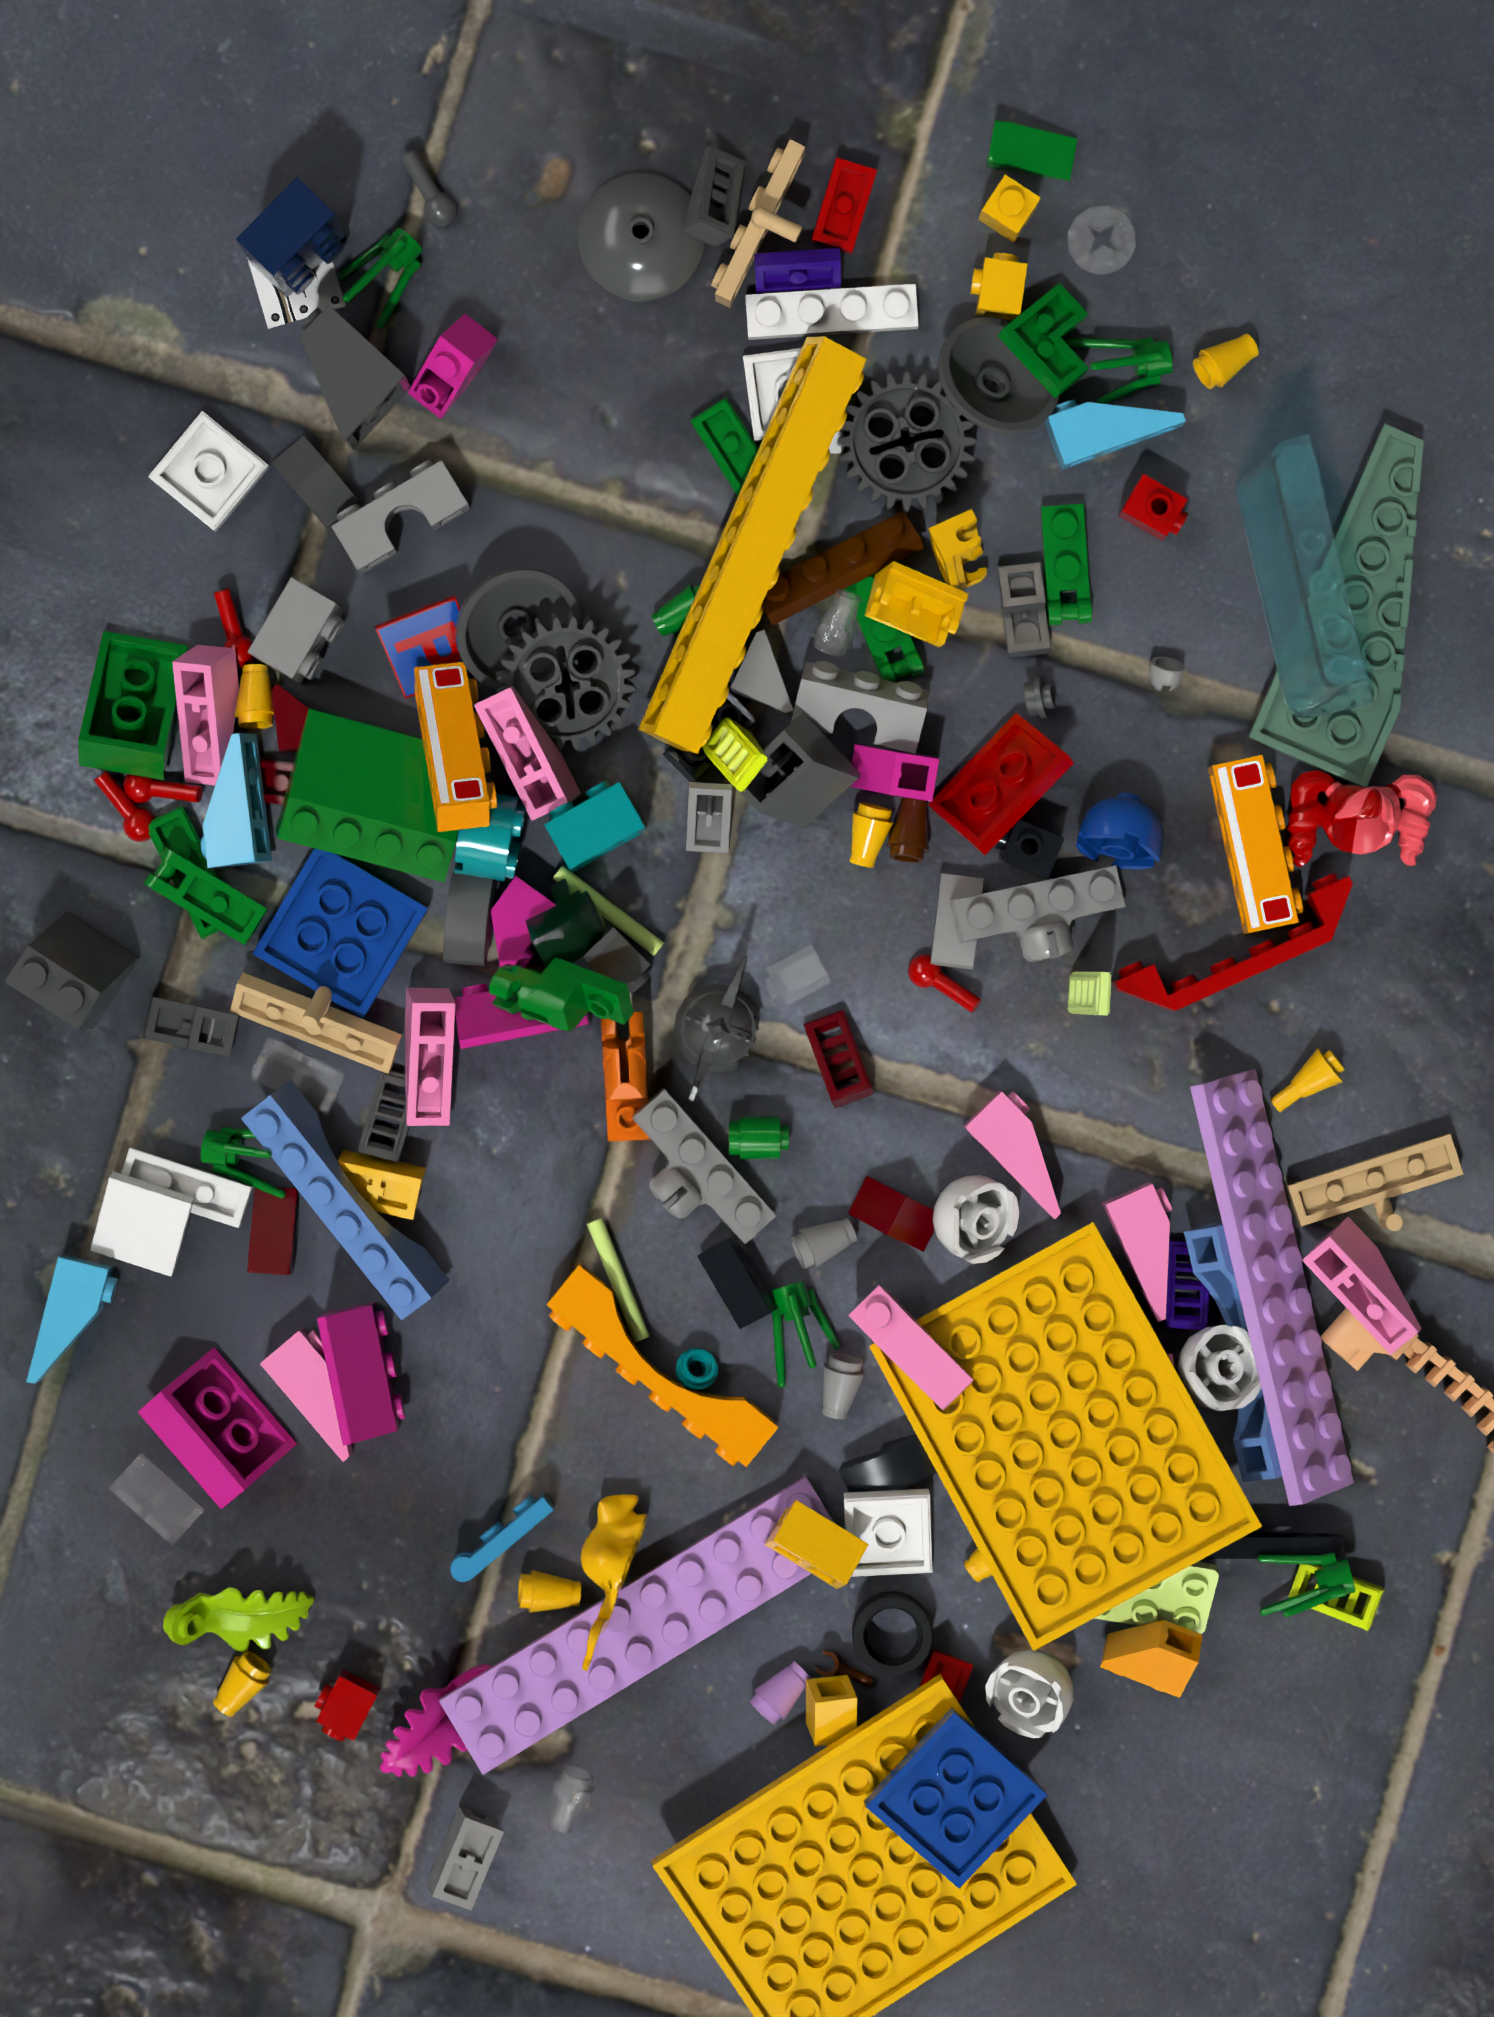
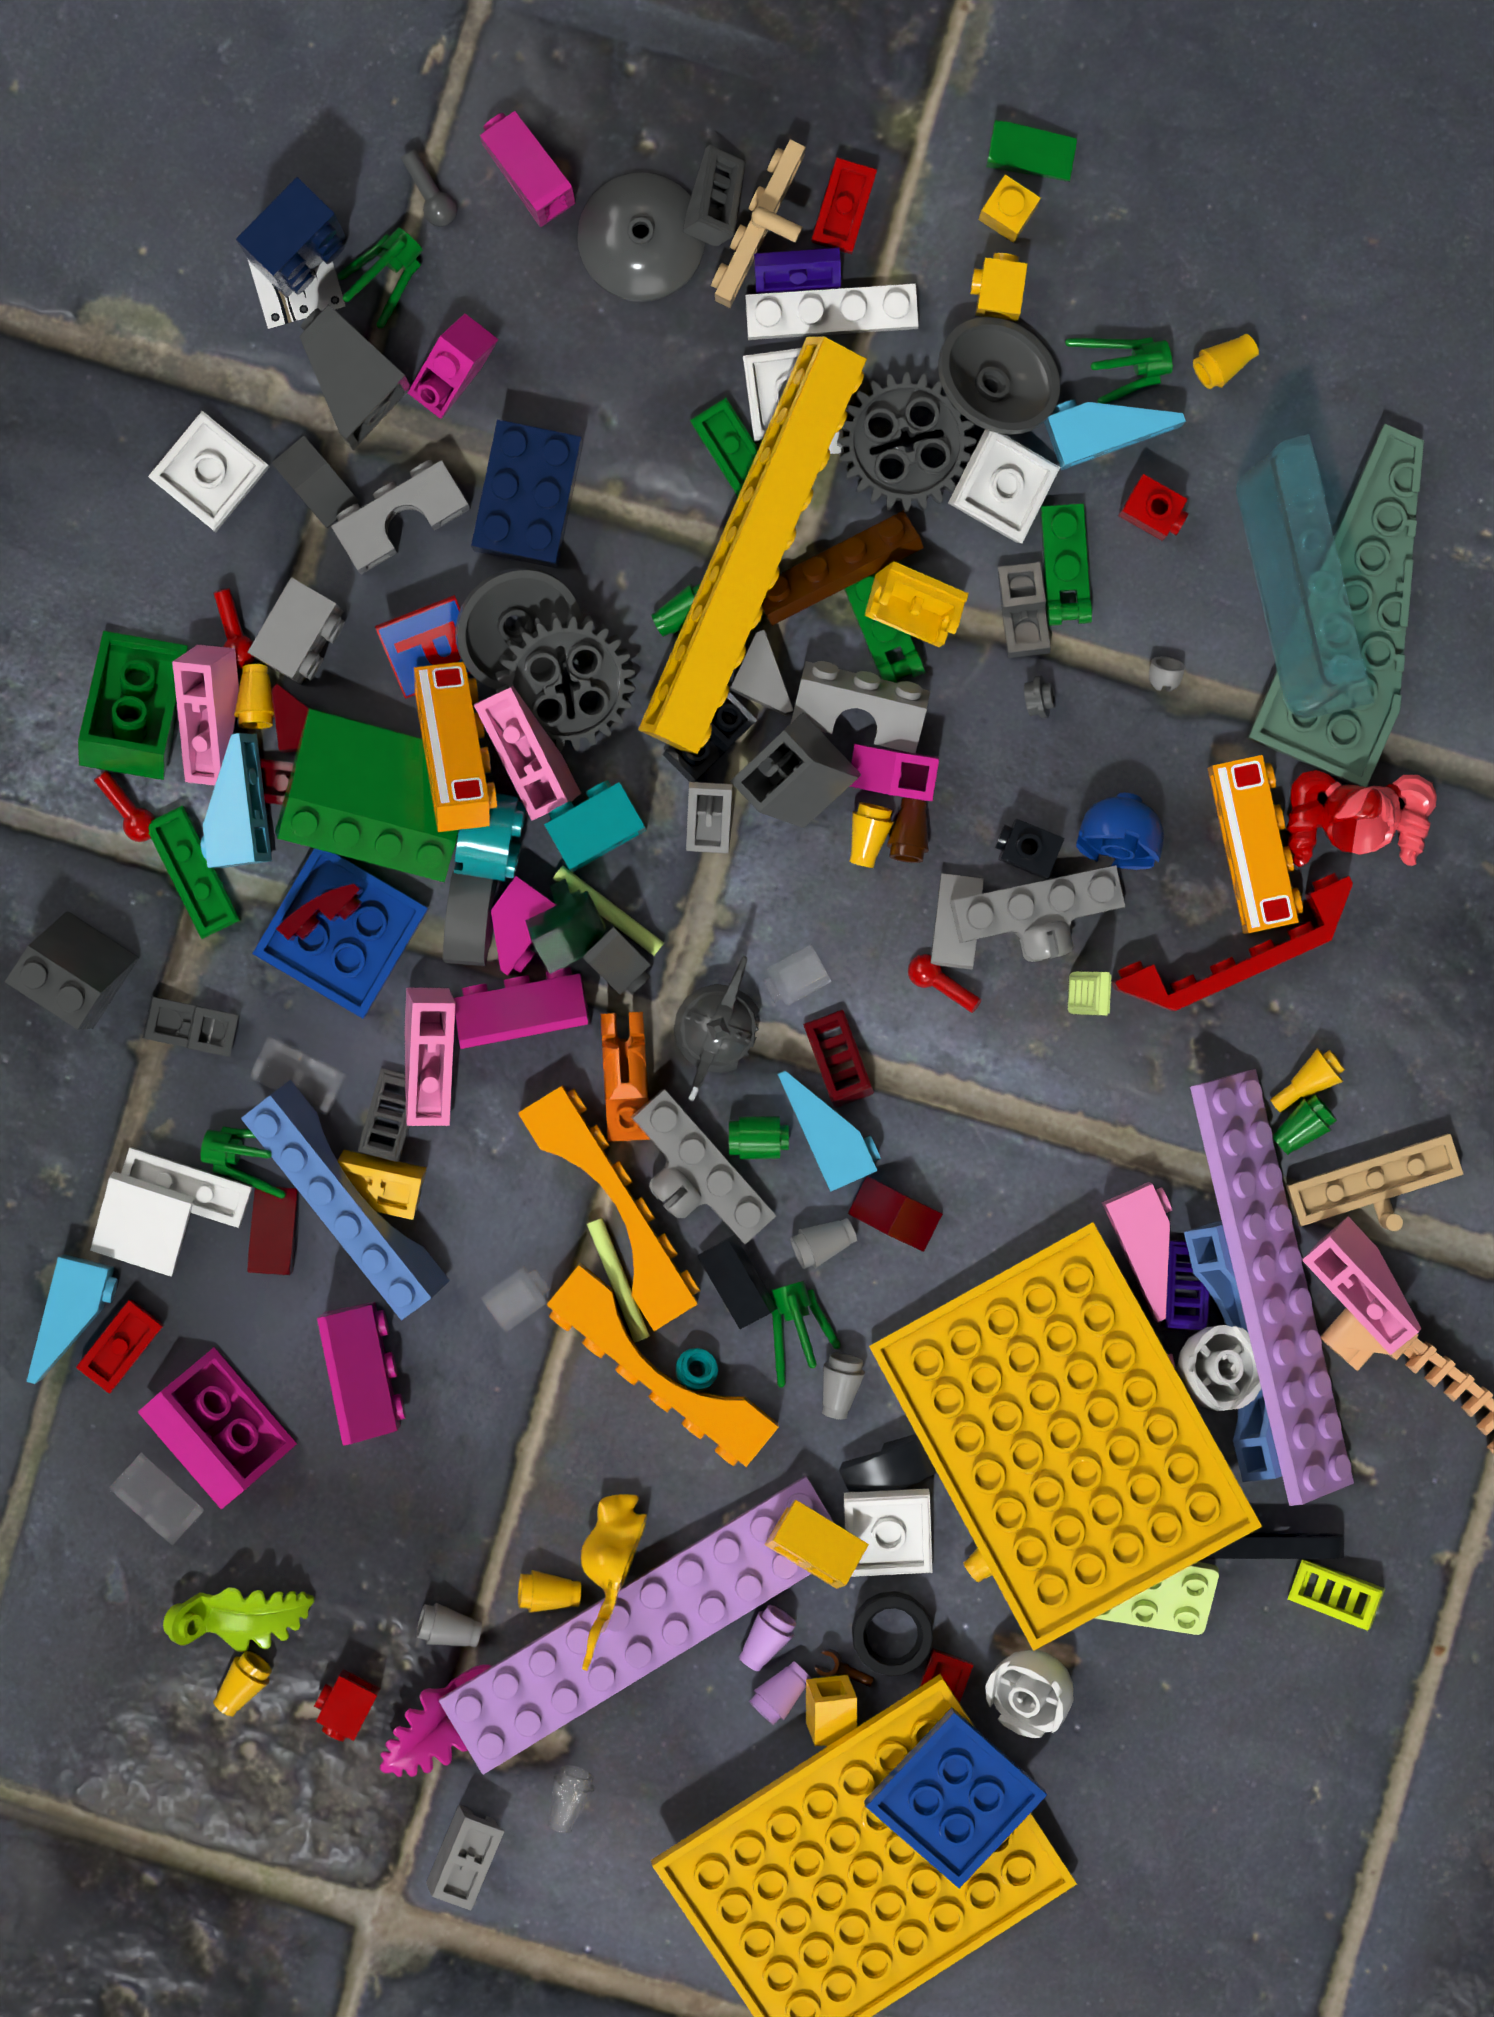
red bar [123,774,203,803] -> none
green plate [144,847,268,945] -> none
tan plate [230,972,402,1074] -> none
bright pink slope [260,1327,353,1462] -> none
dark azure plate [450,1492,555,1582] -> none
green plate [489,957,634,1031] -> none
neon yellow slope [703,717,768,792] -> none
clear cone [812,590,861,657] -> none
bright pink slope [848,1285,974,1410] -> none
yellow hinge [928,509,988,590] -> none
red plate [928,713,1074,856] -> none
white cylinder [933,1175,1019,1264] -> none
bright pink slope [963,1090,1061,1219] -> none
green plate [998,283,1089,399] -> none
clear gear [1068,205,1136,274] -> none
light orange slope [1100,1620,1203,1698] -> none
green plant [1257,1552,1356,1617] -> none
none -> red plate [76,1299,164,1394]
none -> dark red slope [276,884,364,941]
none -> light grey cone [416,1603,482,1647]
none -> dark blue brick [471,419,583,569]
none -> dark pink slope [480,111,575,228]
none -> clear brick [481,1265,550,1333]
none -> light orange arch [518,1085,701,1331]
none -> lavender cone [739,1605,796,1671]
none -> medium azure slope [778,1070,881,1192]
none -> white tile [948,429,1060,543]
none -> green cone [1272,1094,1337,1155]

